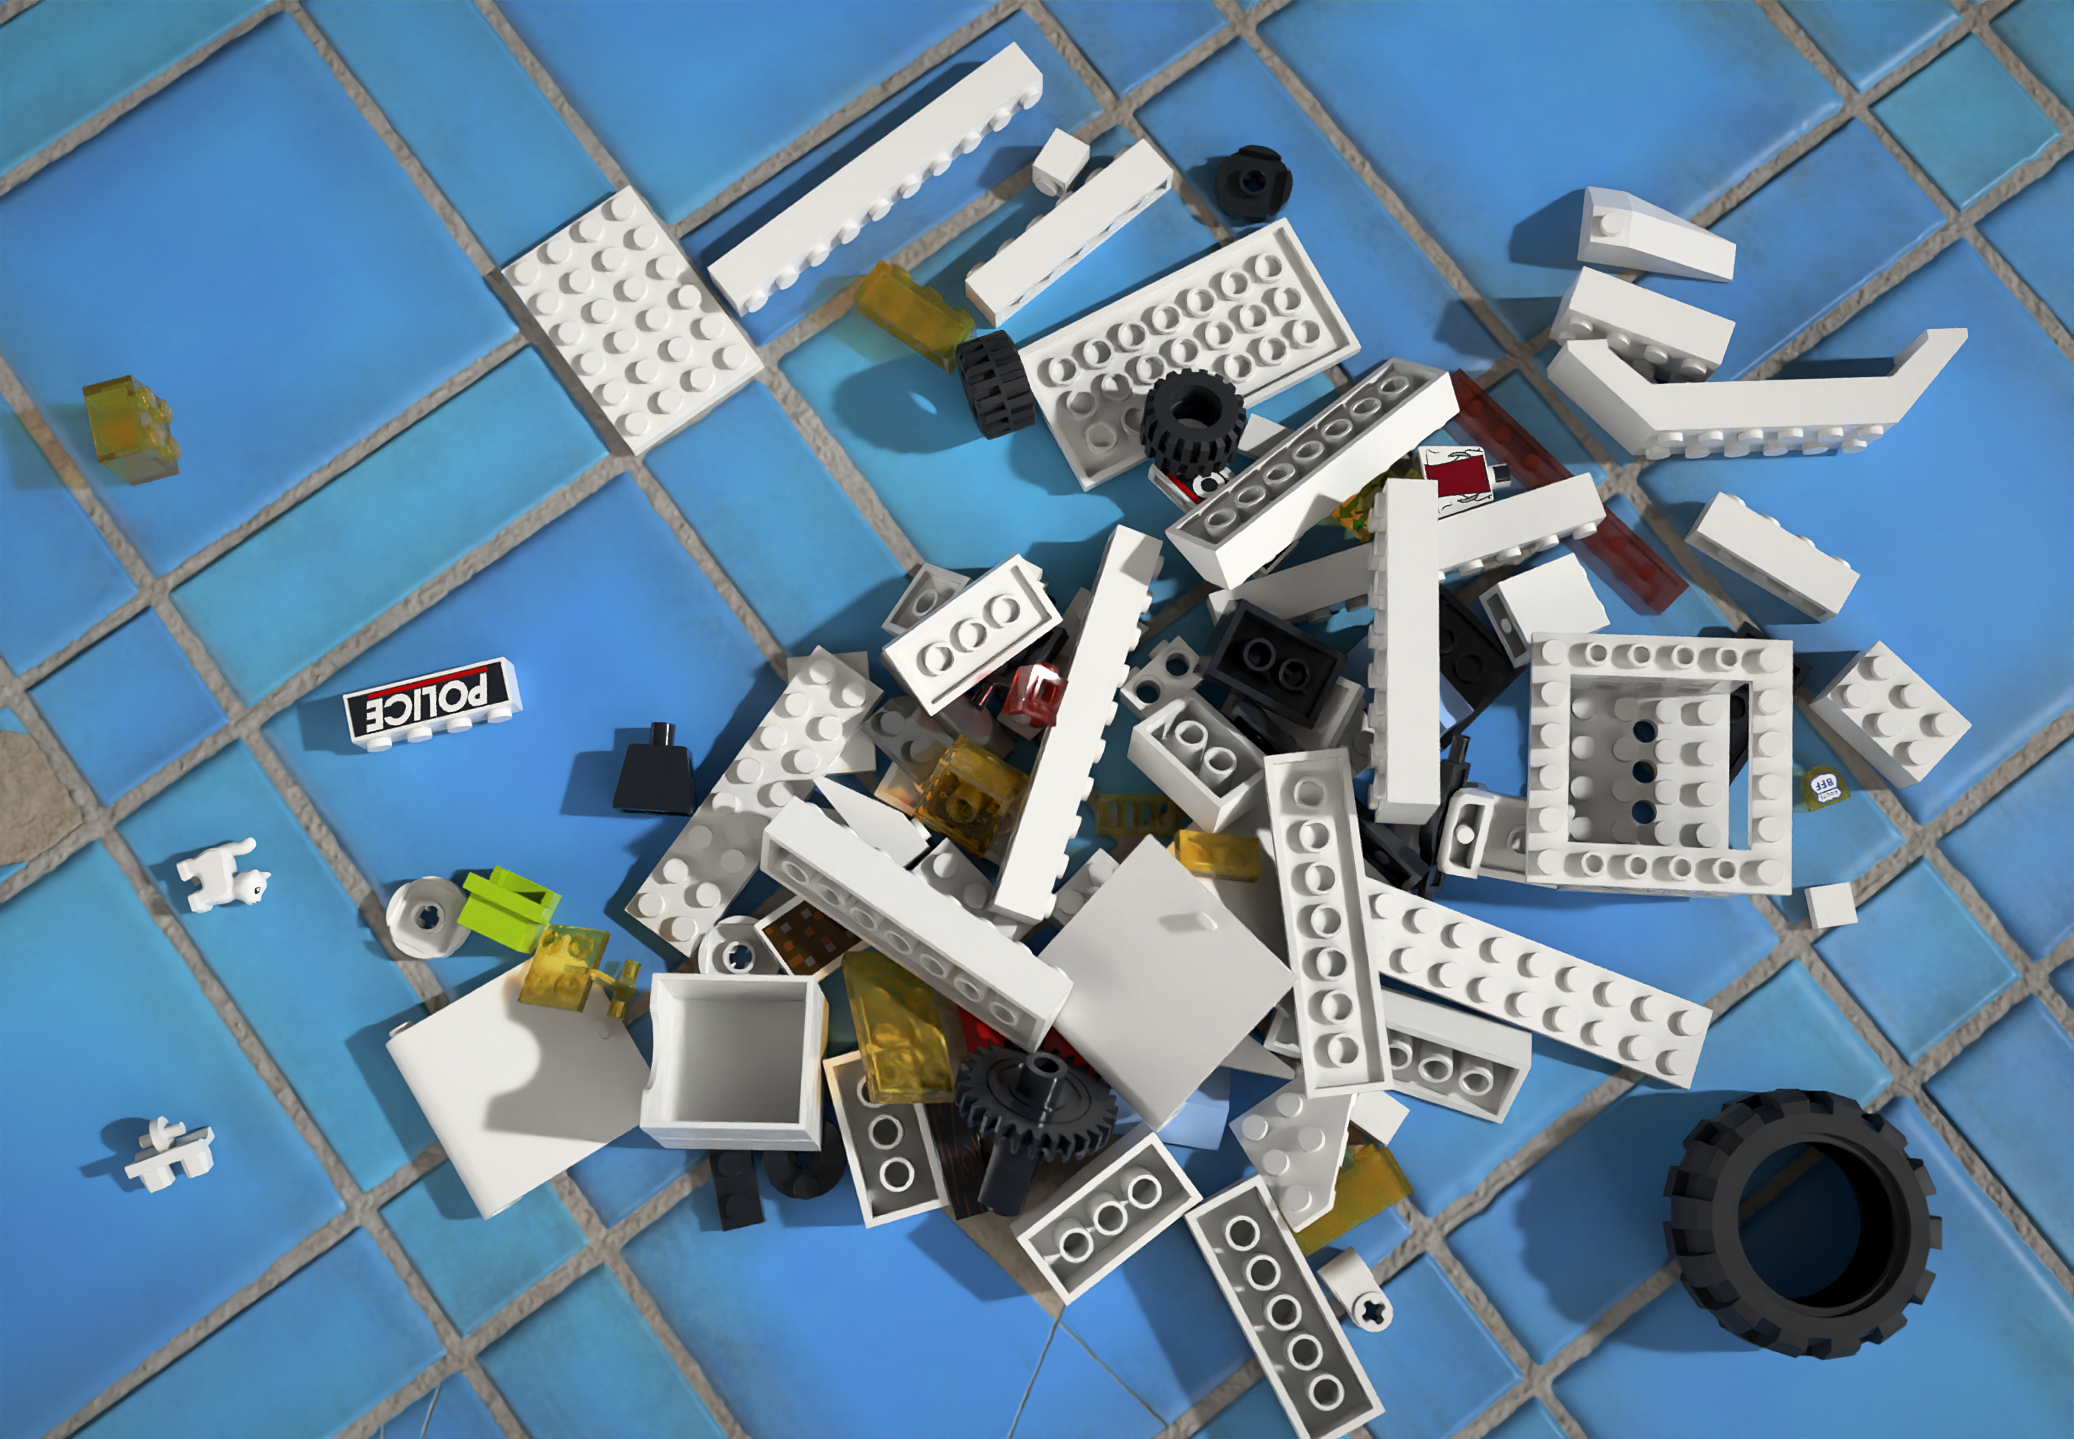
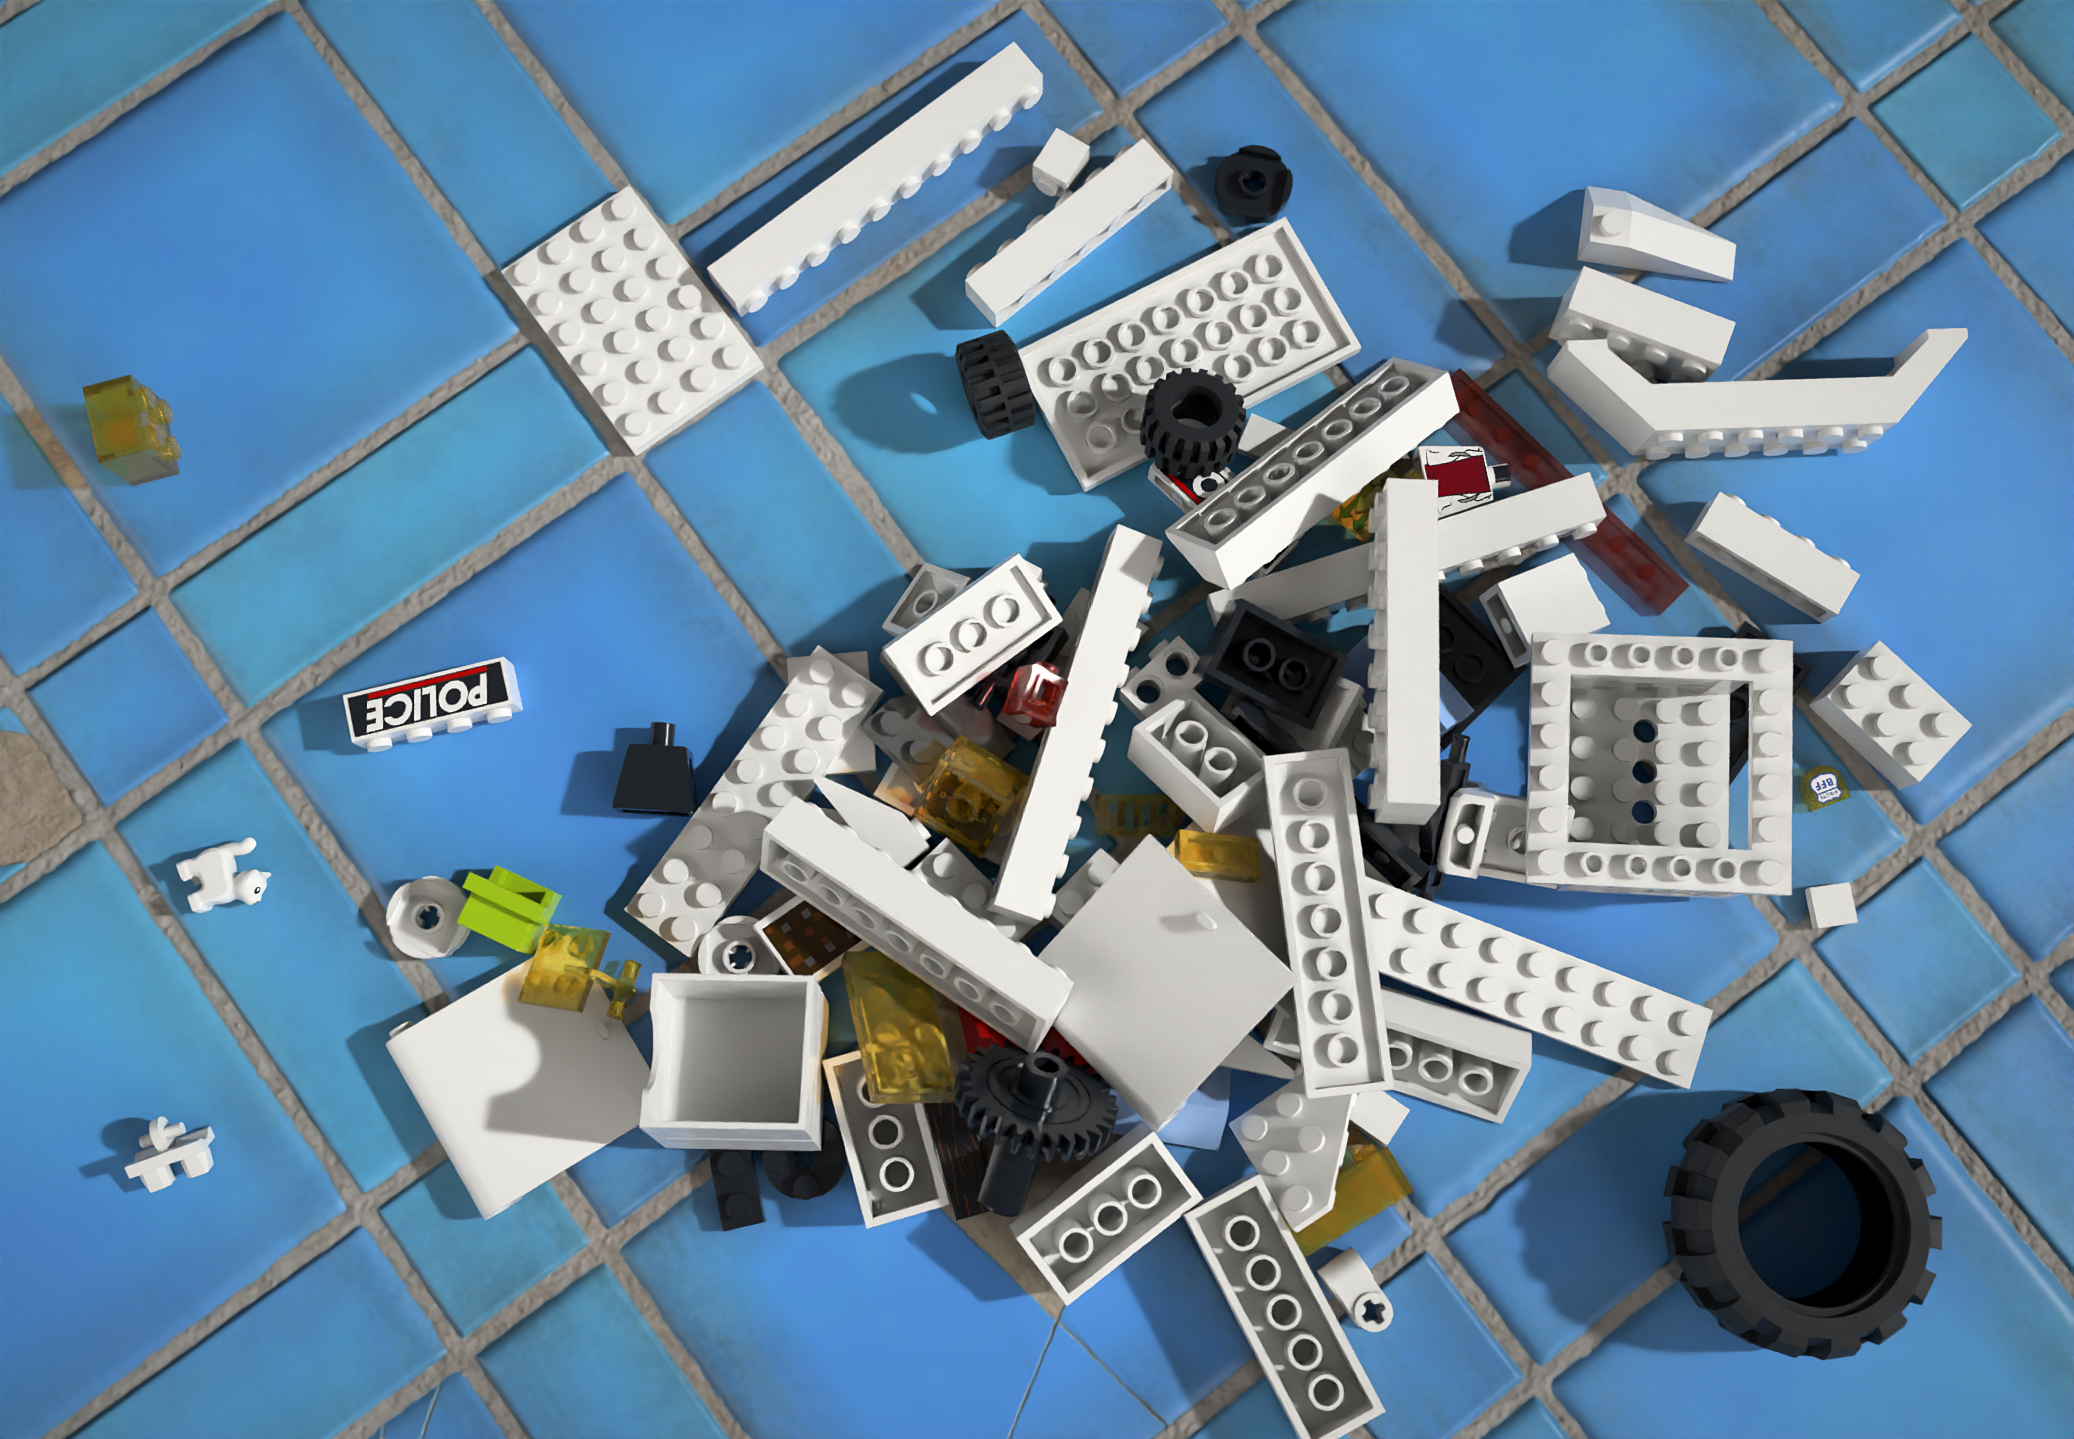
clear yellow brick [853,259,977,374] -> none

